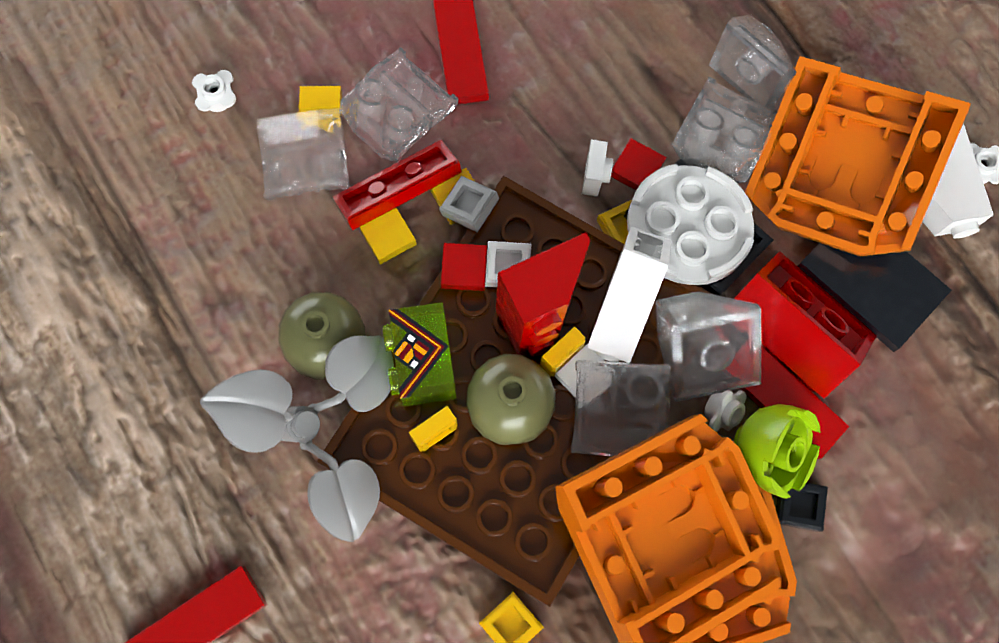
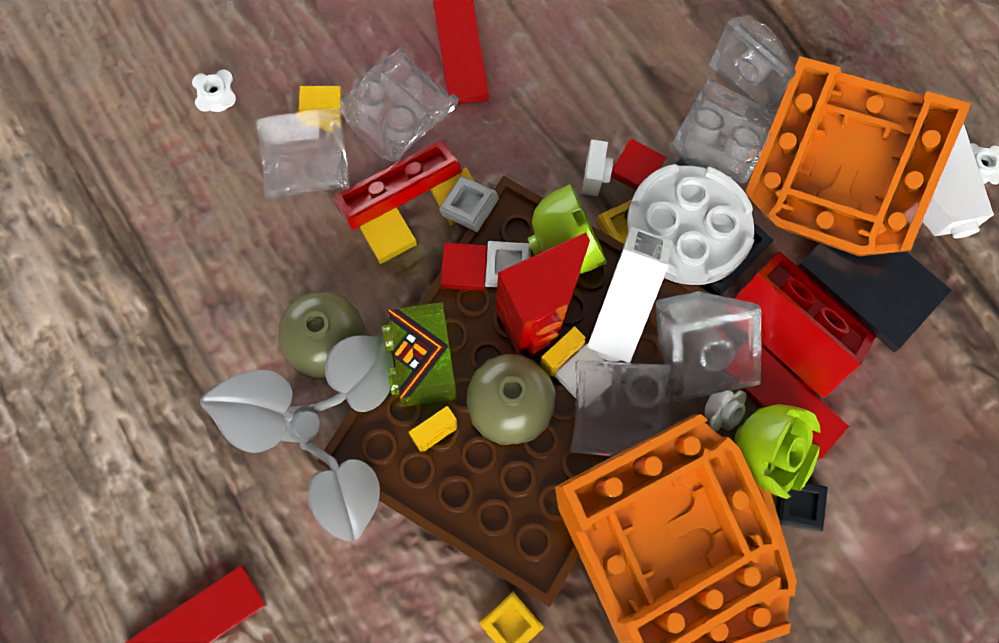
none -> lime cylinder [528,184,607,274]

